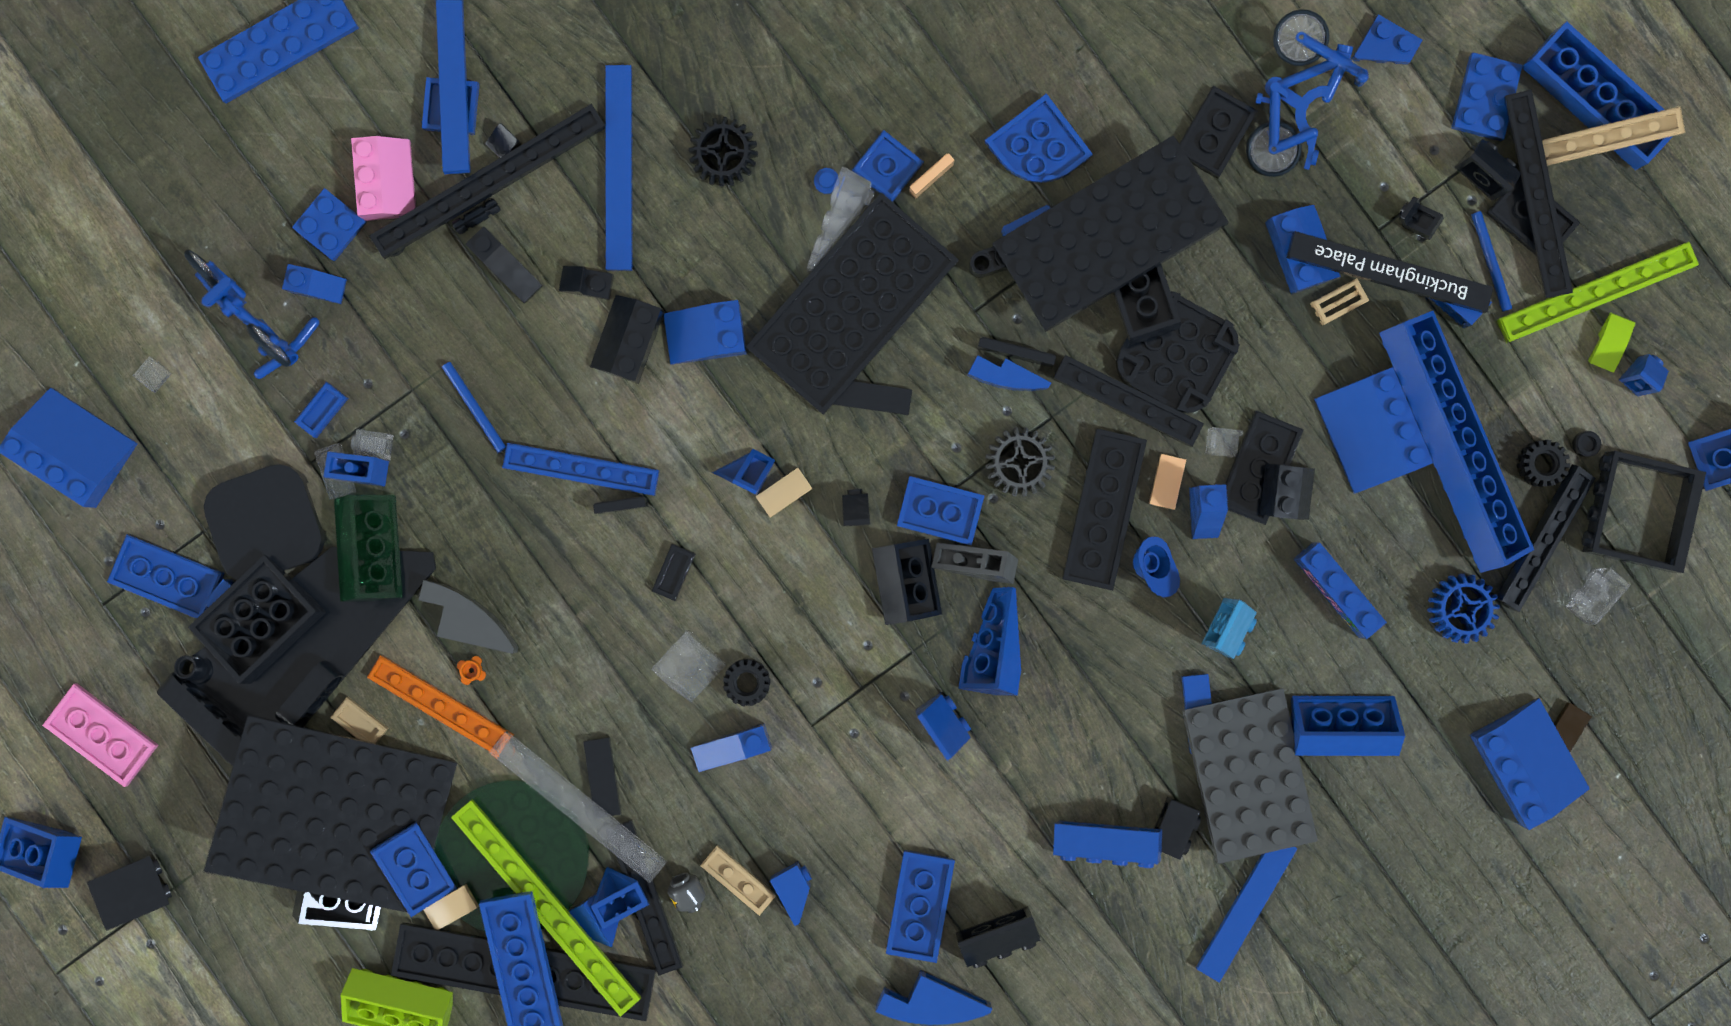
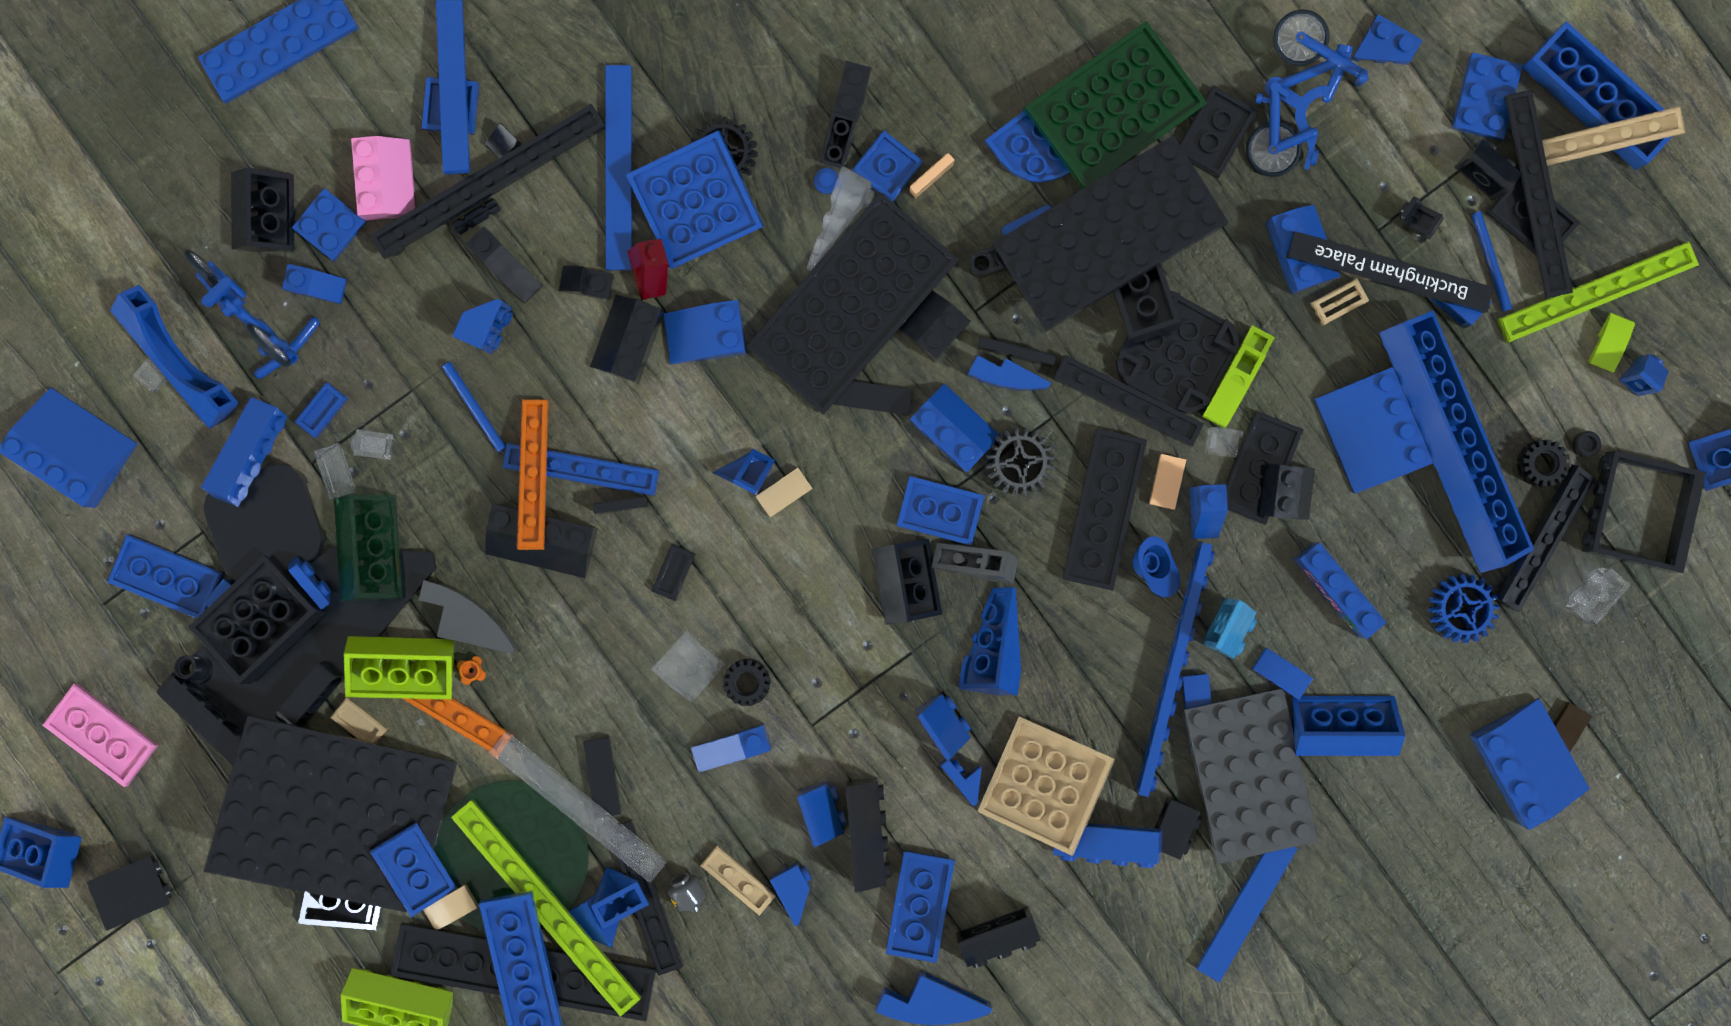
blue slope [324,452,389,487] -> none
black slope [842,489,870,527] -> none
none -> blue arch [110,285,238,429]
none -> blue brick [201,397,287,507]
none -> black slope [231,168,294,252]
none -> blue plate [288,556,331,609]
none -> lime slope [344,636,454,700]
none -> blue slope [453,299,513,354]
none -> black slope [485,504,598,578]
none -> orange tile [517,399,549,550]
none -> blue plate [626,130,764,269]
none -> dark red slope [627,239,668,300]
none -> blue slope [797,781,848,847]
none -> black slope [819,61,872,169]
none -> black slope [846,778,891,893]
none -> black slope [899,291,971,362]
none -> blue slope [910,383,1001,473]
none -> blue slope [940,758,982,807]
none -> tan plate [977,717,1115,856]
none -> dark green plate [1023,21,1207,189]
none -> blue plate [1135,542,1215,797]
none -> lime slope [1202,325,1275,429]
none -> blue slope [1252,648,1313,700]

